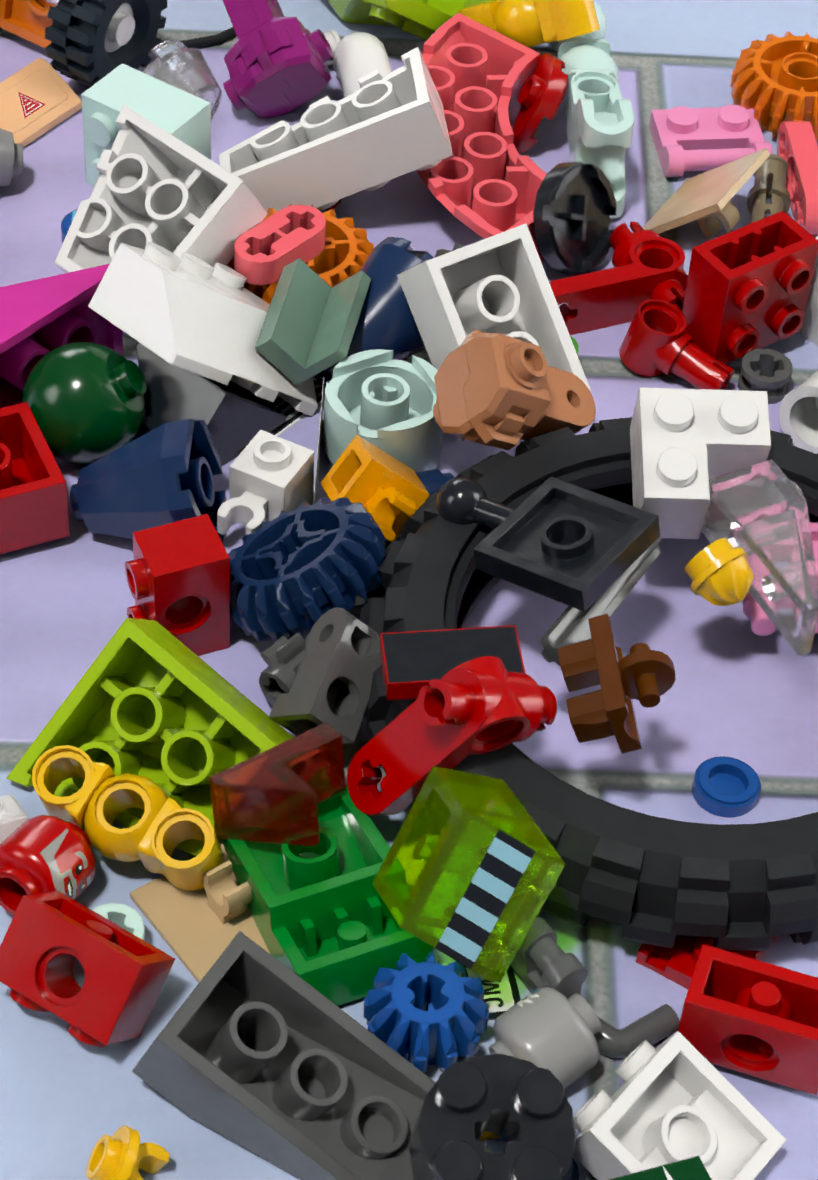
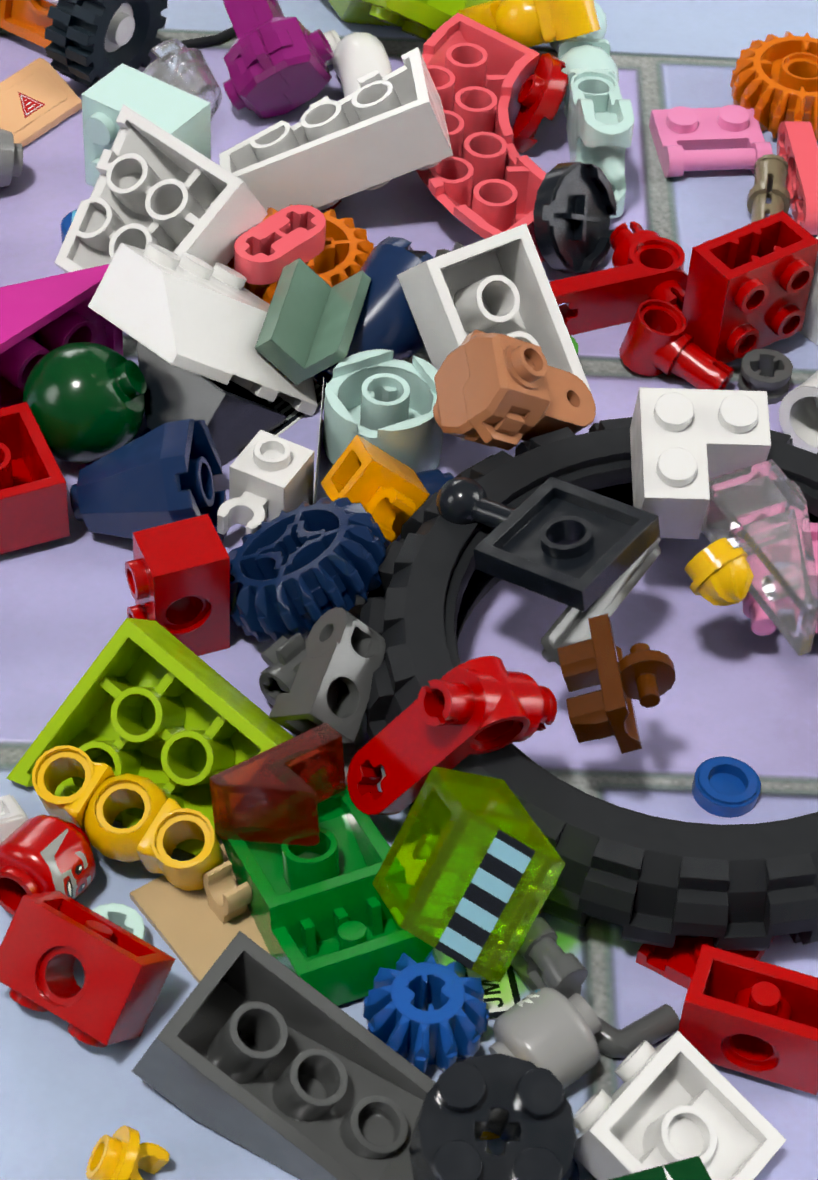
black tile [379,625,525,700] -> none
tan piece [643,148,770,238] -> none

